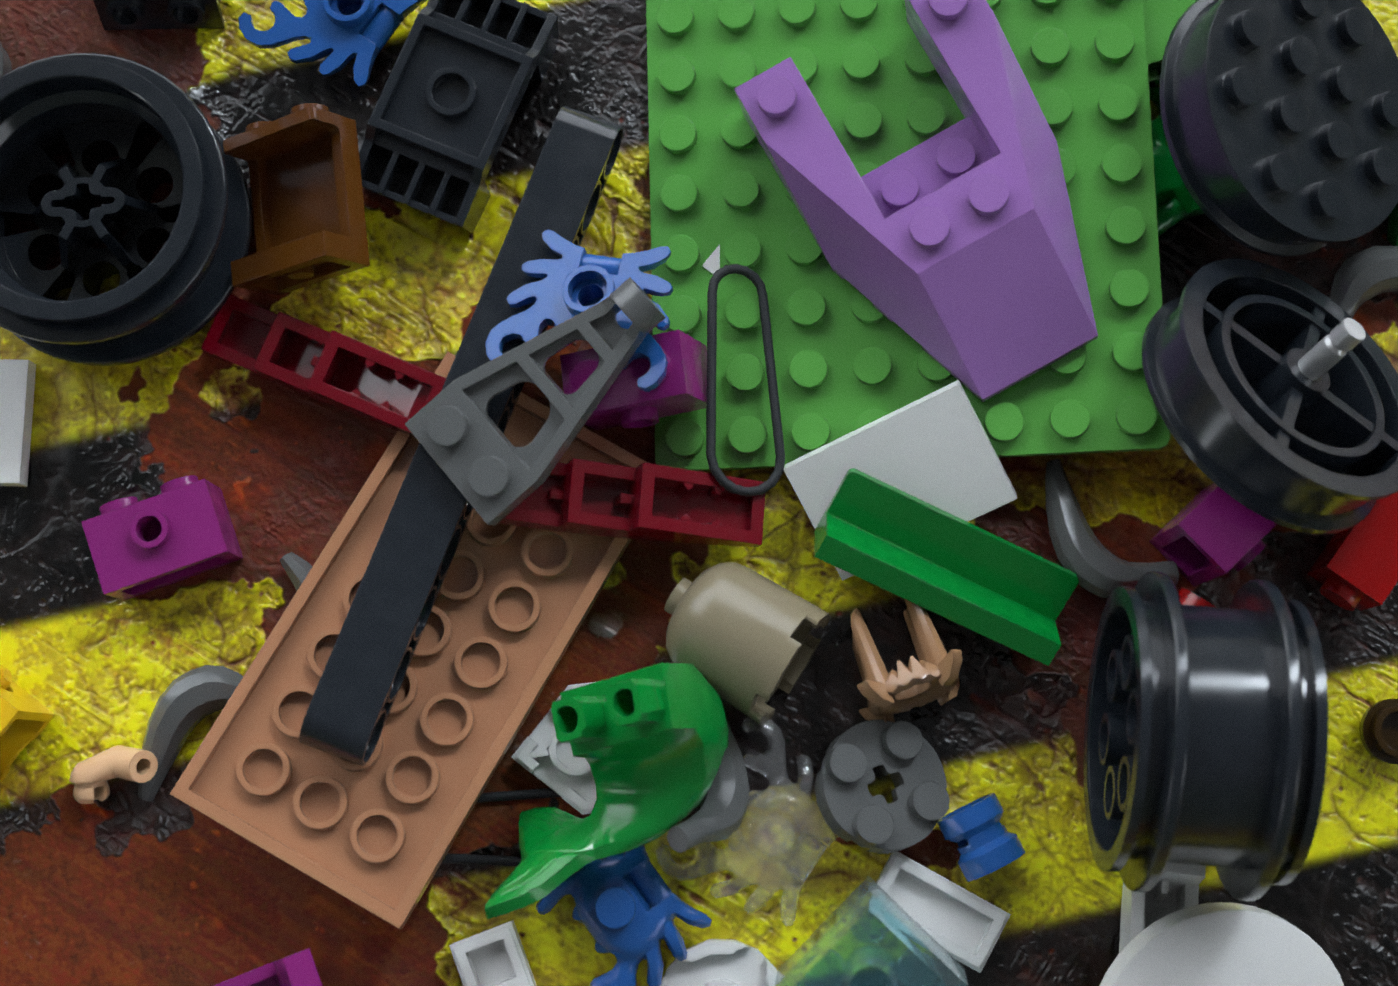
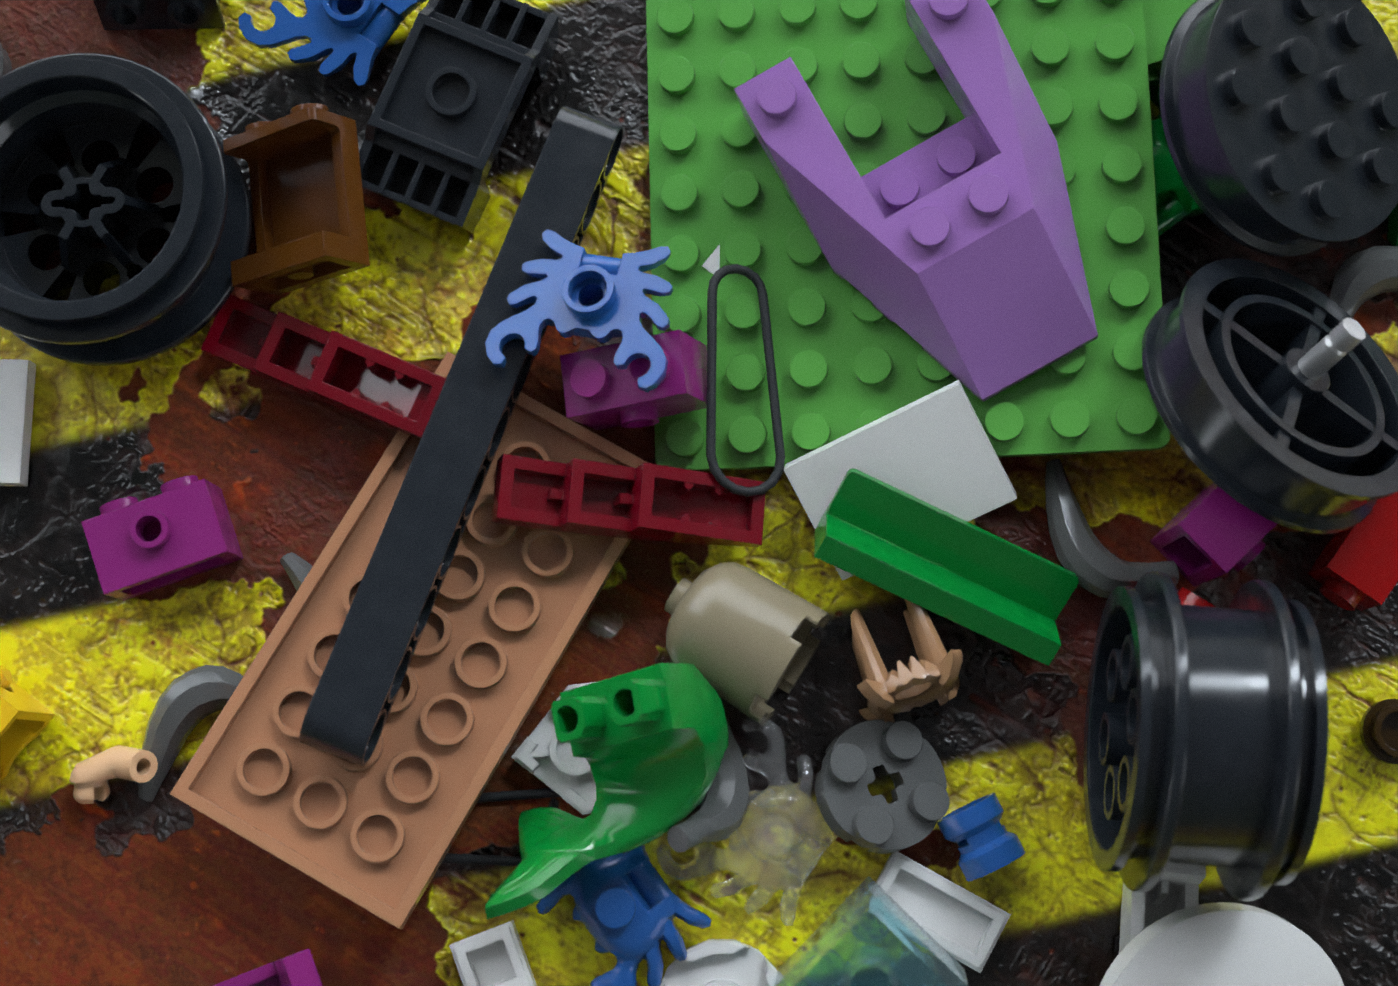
dark grey plate [405,277,666,526] -> none

